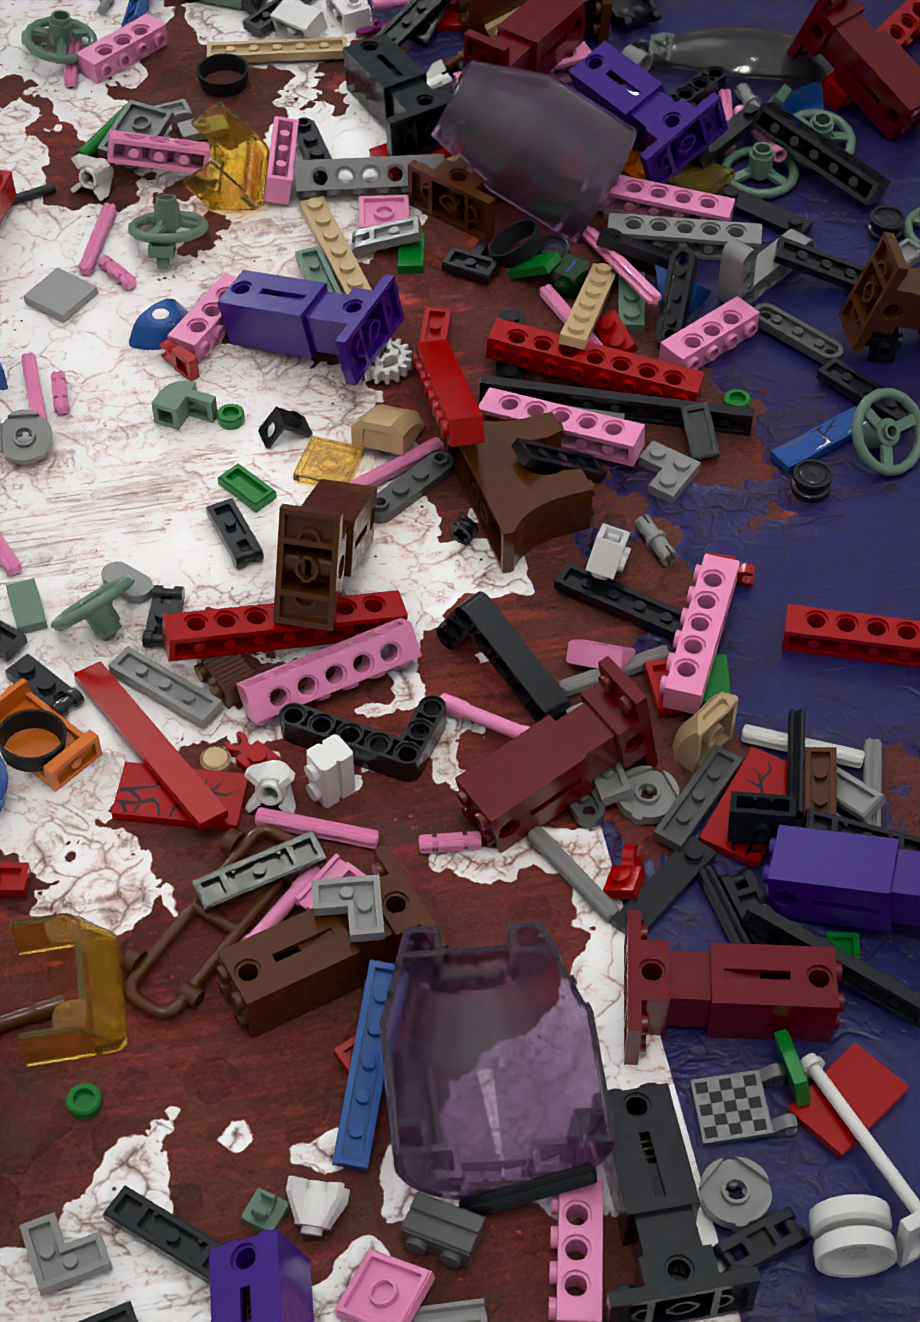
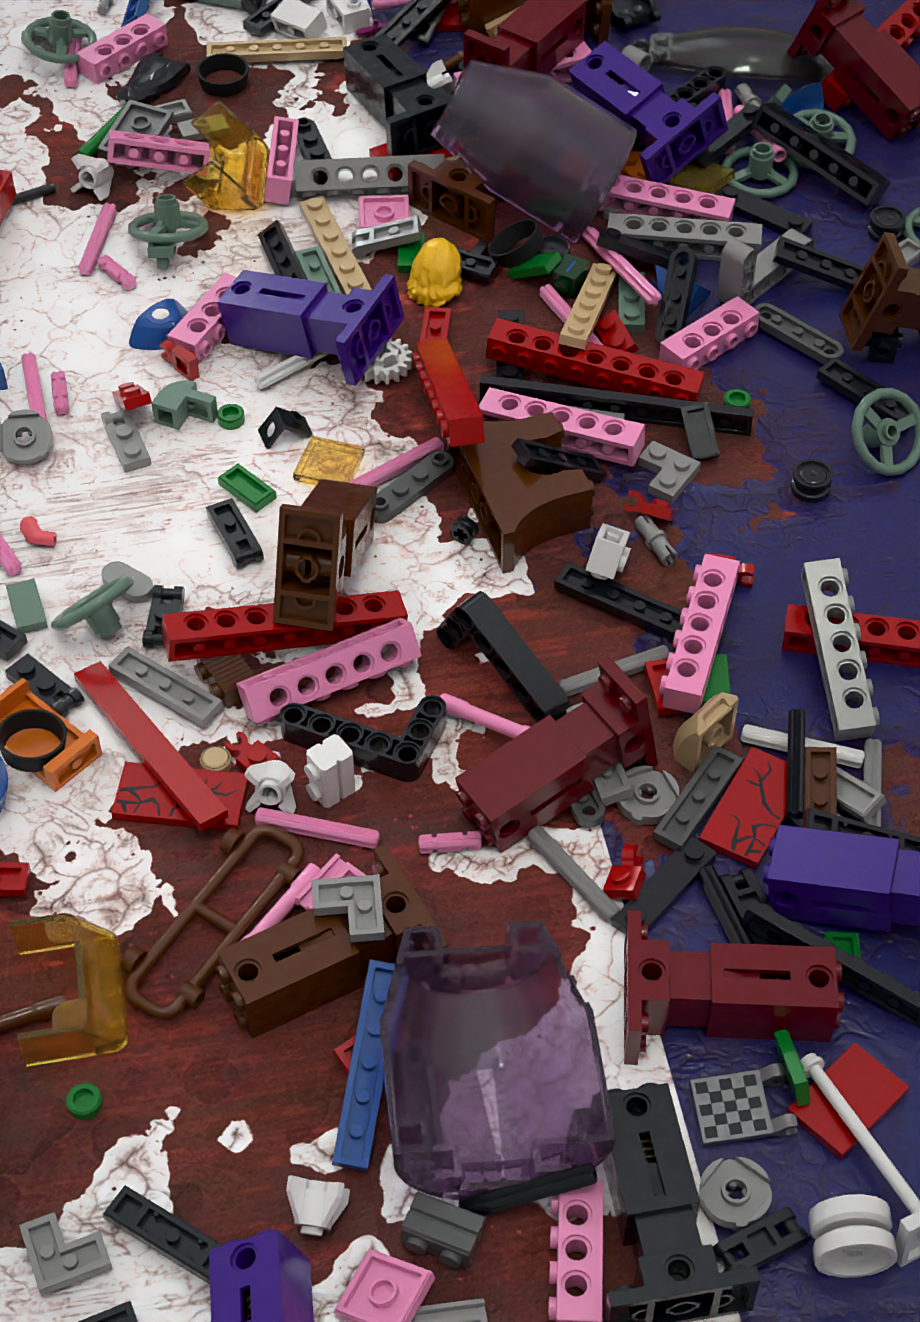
light grey tile [23,267,98,322] -> none
plate [192,830,326,913] -> none
sand green tile [240,1187,291,1232] -> none
tan slope [351,404,424,456] -> none
bright pink slope [566,639,636,670] -> none
black brick [727,791,796,845] -> none
blue tile [770,406,867,474] -> none
none -> coral arm [20,516,57,546]
none -> light grey plate [101,408,152,473]
none -> red plate [112,382,152,411]
none -> black animal [115,52,191,102]
none -> white axle [254,351,329,389]
none -> black plate [258,220,308,280]
none -> yellow piece [407,238,462,308]
none -> red plate [624,490,676,521]
none -> light grey brick [801,558,880,742]

